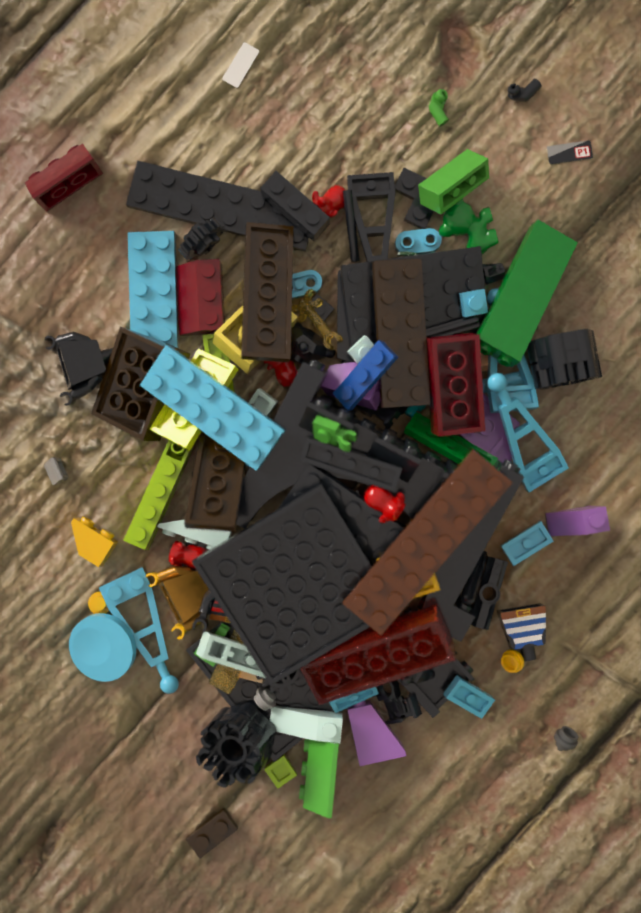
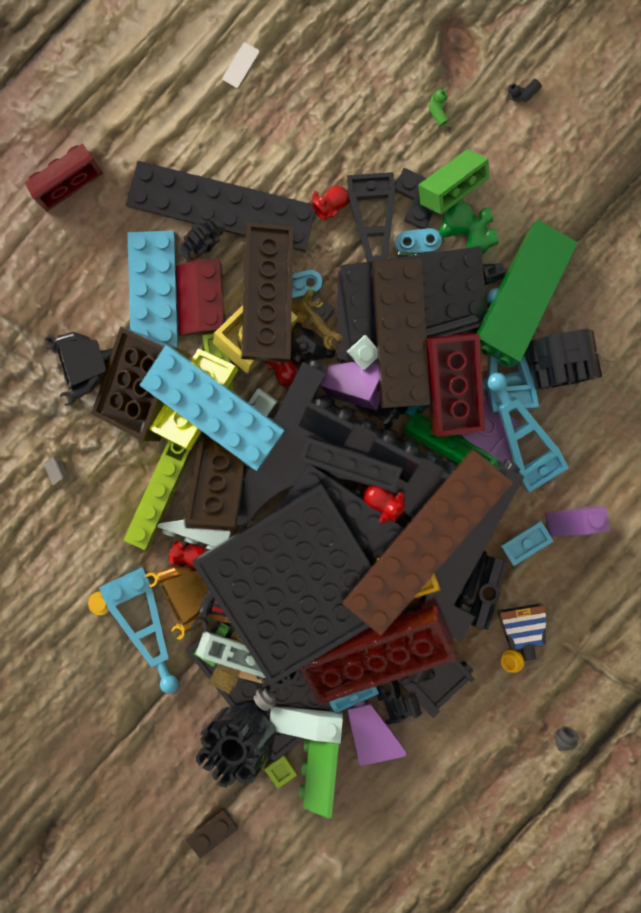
medium azure piece [69,613,136,682] -> none
yellow slope [71,516,118,567] -> none
black brick [260,171,330,242] -> none
bright green plate [313,415,357,452] -> none
blue plate [332,340,399,410] -> none
black bar [343,190,360,262] -> none
medium azure plate [443,675,495,719] -> none
medium azure plate [459,289,488,317] -> none
sticker [547,140,593,164] -> none

